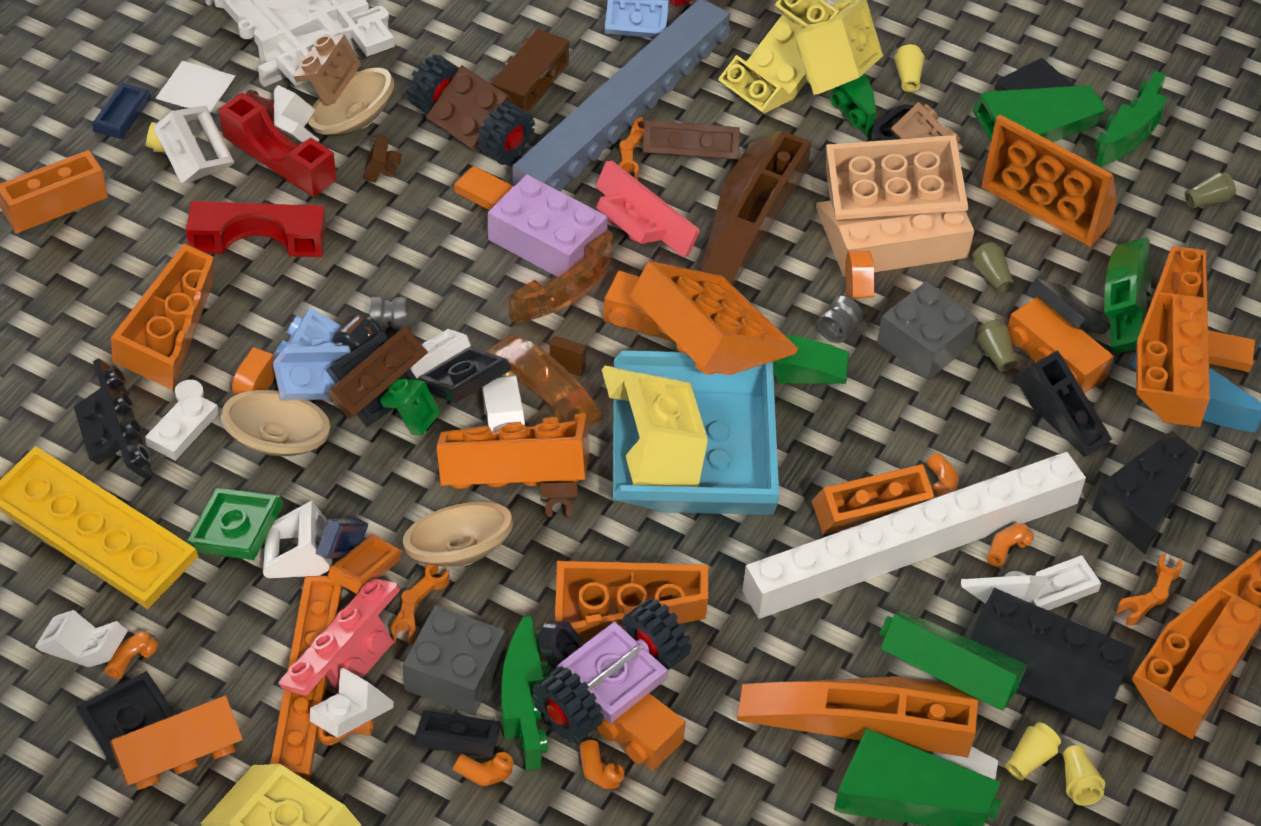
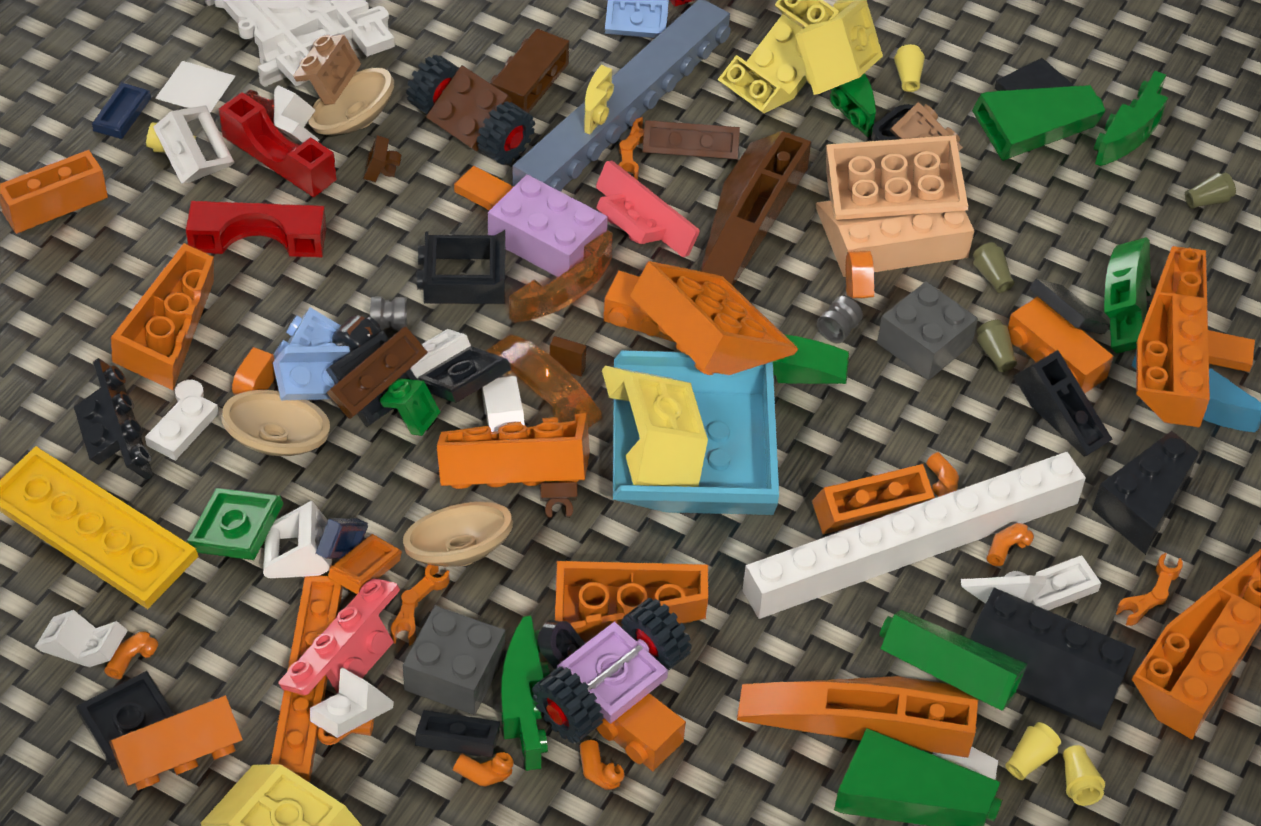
orange slope [981,115,1117,247] -> none
none -> black window [417,230,506,304]
none -> light yellow slope [584,65,614,135]

